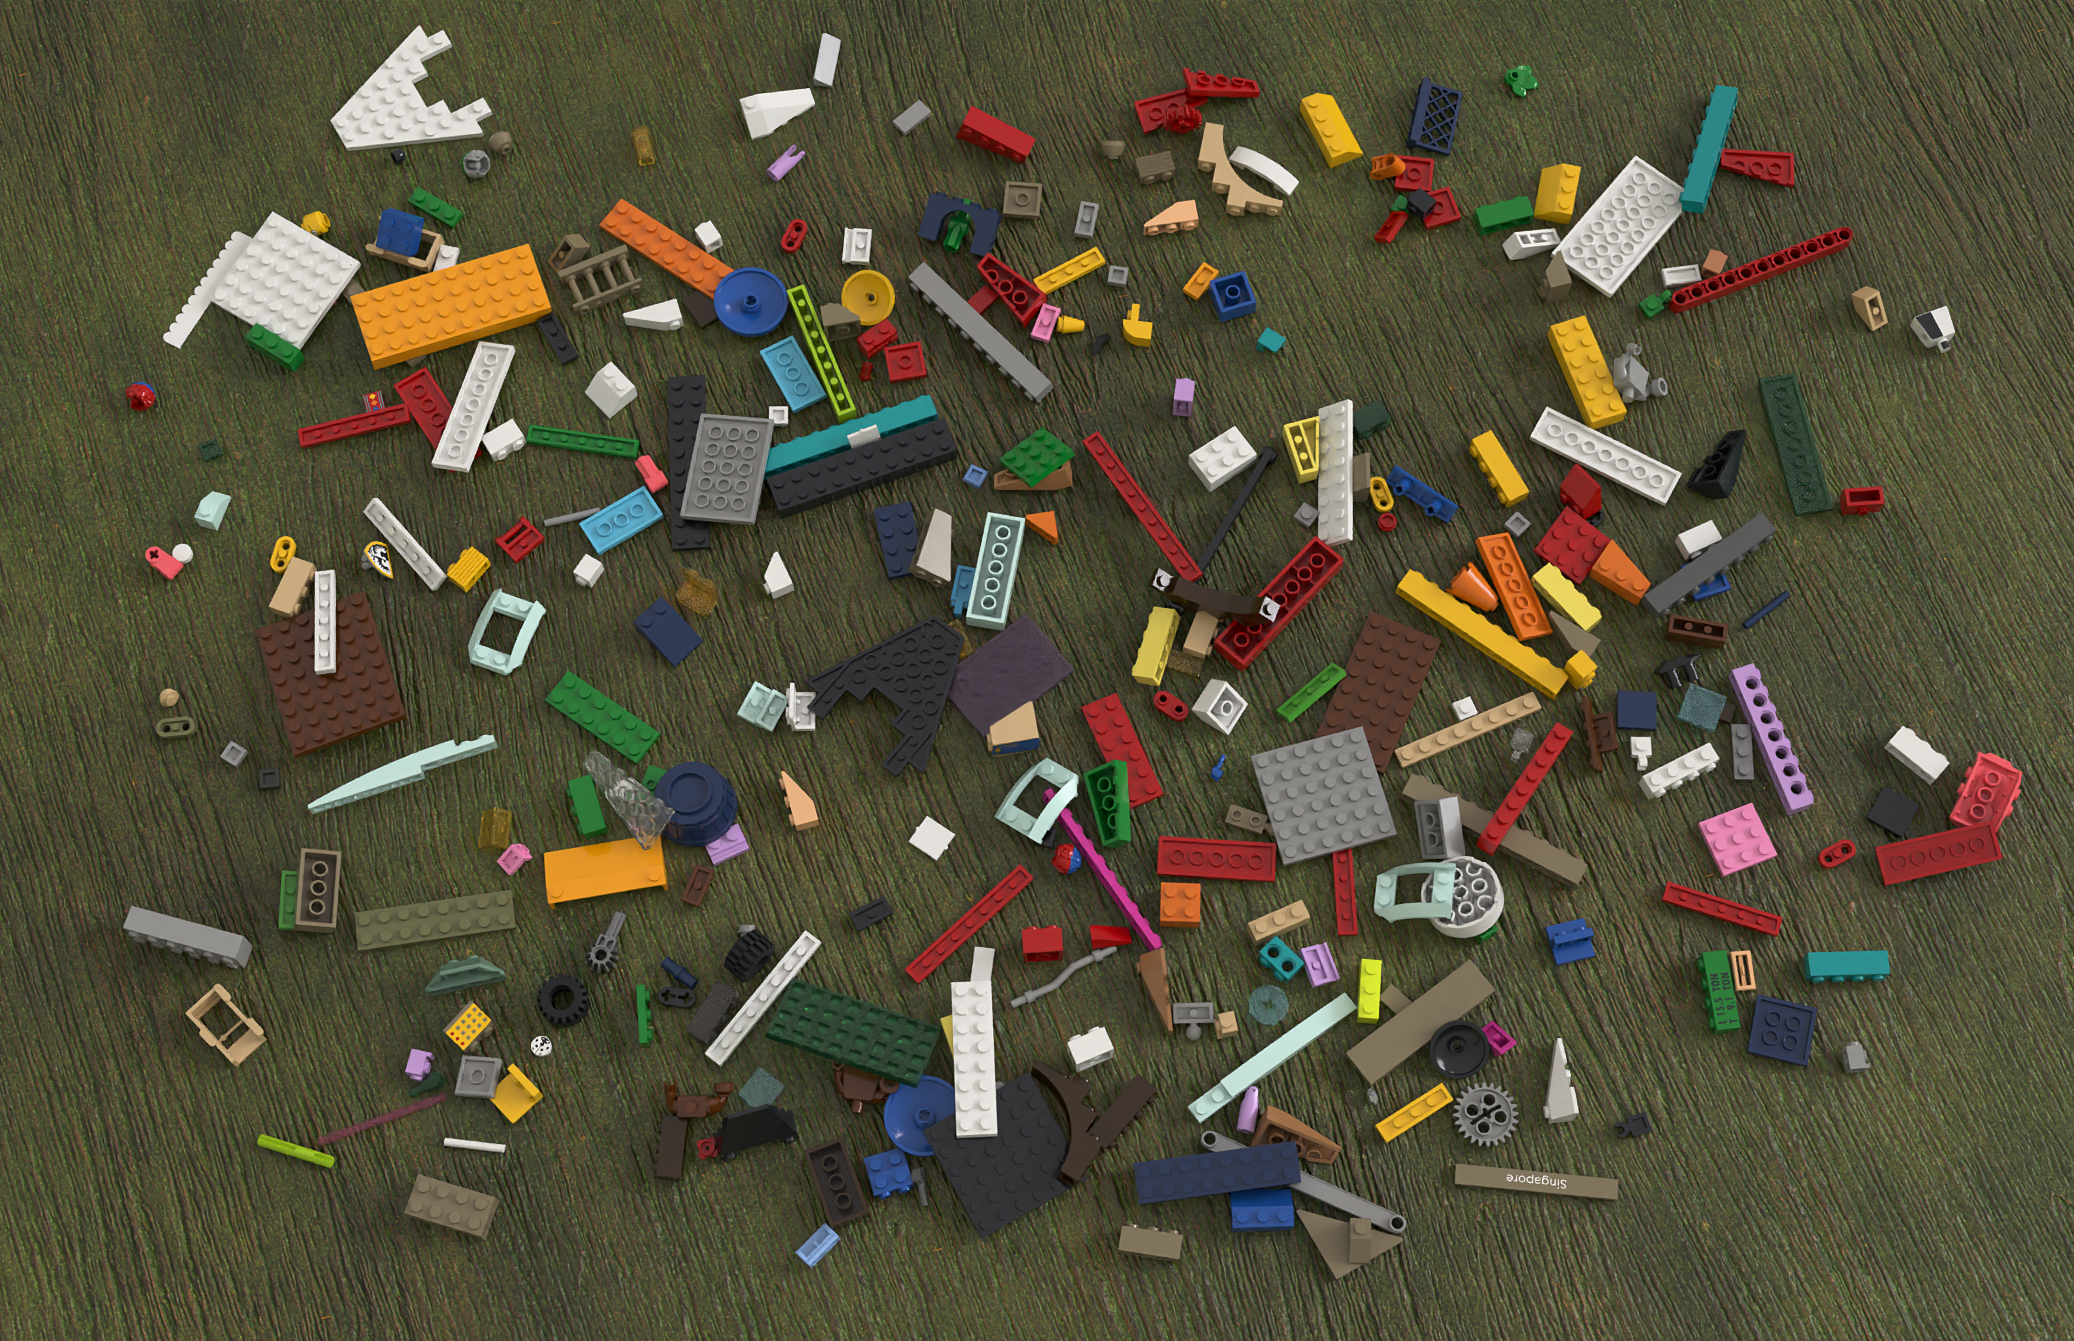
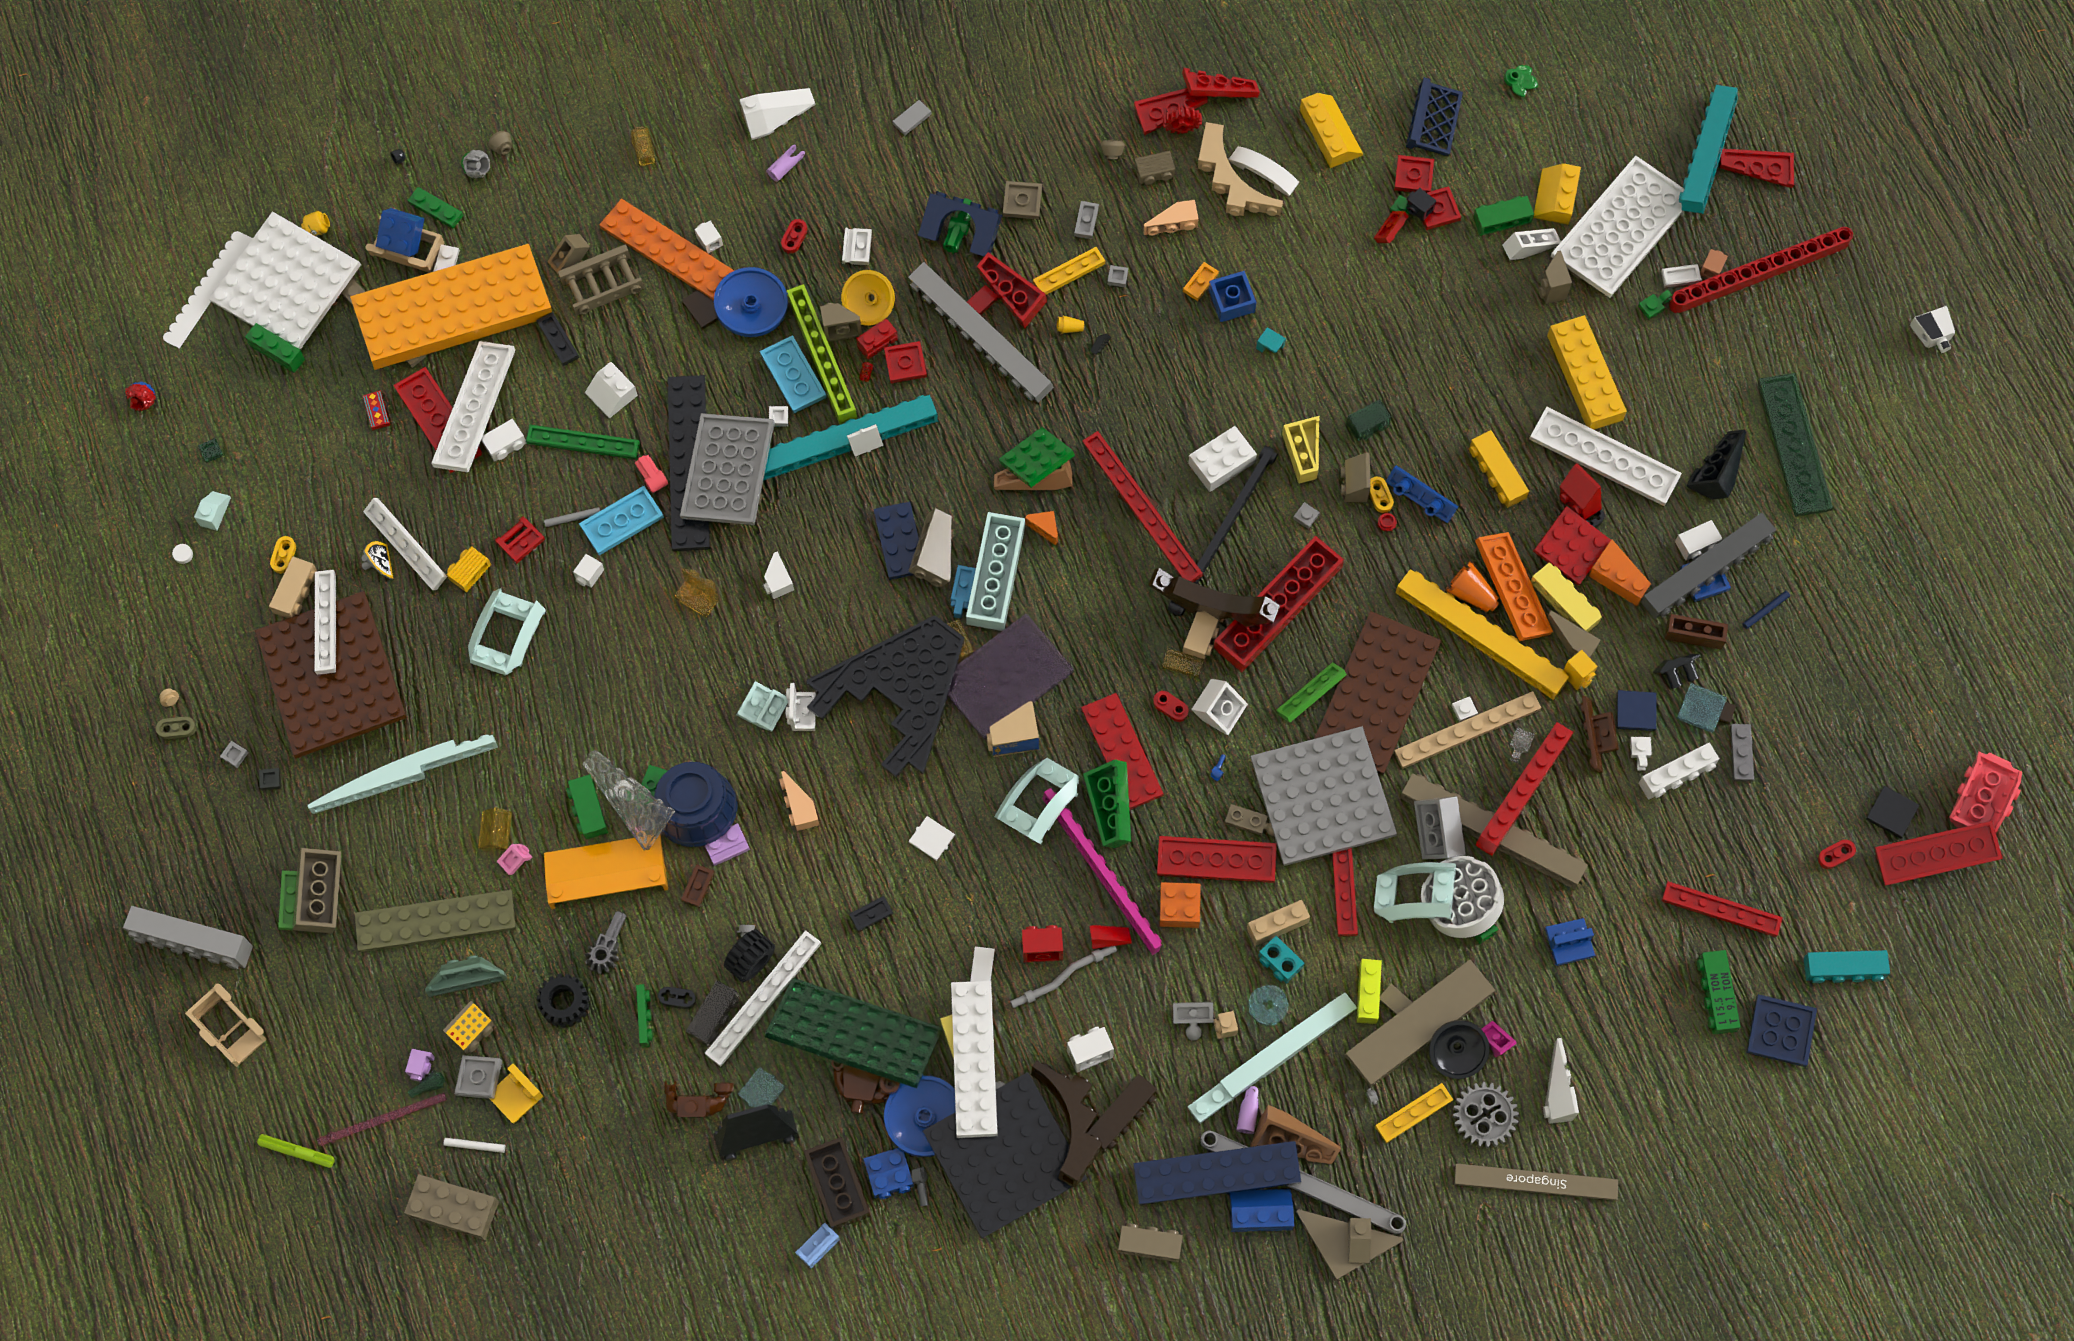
coral piece [145,547,184,581] -> none
red plate [298,403,411,449] -> none
white wing [331,25,492,151] -> none
white tile [531,1036,552,1057] -> none
green plate [545,671,661,765] -> none
white slope [623,299,684,331] -> none
dark blue slope [633,597,703,667] -> none
dark brown brick [653,1116,689,1181] -> none
dark blue pin [660,957,699,990] -> none
red plate [696,1137,718,1159] -> none
black brick [767,418,957,519] -> none
slope [813,33,841,88] -> none
red plate [905,864,1034,985] -> none
red wedge [956,106,1036,164] -> none
medium blue tile [963,464,988,490] -> none
bright pink plate [1031,303,1061,343] -> none
black plate [1033,827,1057,849] -> none
red piece [1052,844,1082,874] -> none
yellow brick [1123,304,1152,347] -> none
light yellow brick [1132,606,1181,686] -> none
medium nougat wedge [1136,948,1173,1035] -> none
lavender brick [1172,378,1195,417] -> none
lavender plate [1298,942,1340,988] -> none
white plate [1318,399,1353,547] -> none
orange piece [1370,153,1406,180] -> none
light grey plate [1503,512,1531,539] -> none
black plate [1613,1112,1652,1139] -> none
light grey torso [1614,343,1668,403] -> none
bright pink plate [1698,803,1777,878] -> none
lavender brick [1728,663,1814,815] -> none
light nougat tile [1729,950,1756,992] -> none
red brick [1839,486,1885,516] -> none
light grey brick [1841,1042,1870,1074] -> none
tan slope [1851,286,1888,331] -> none
white brick [1884,726,1949,785] -> none

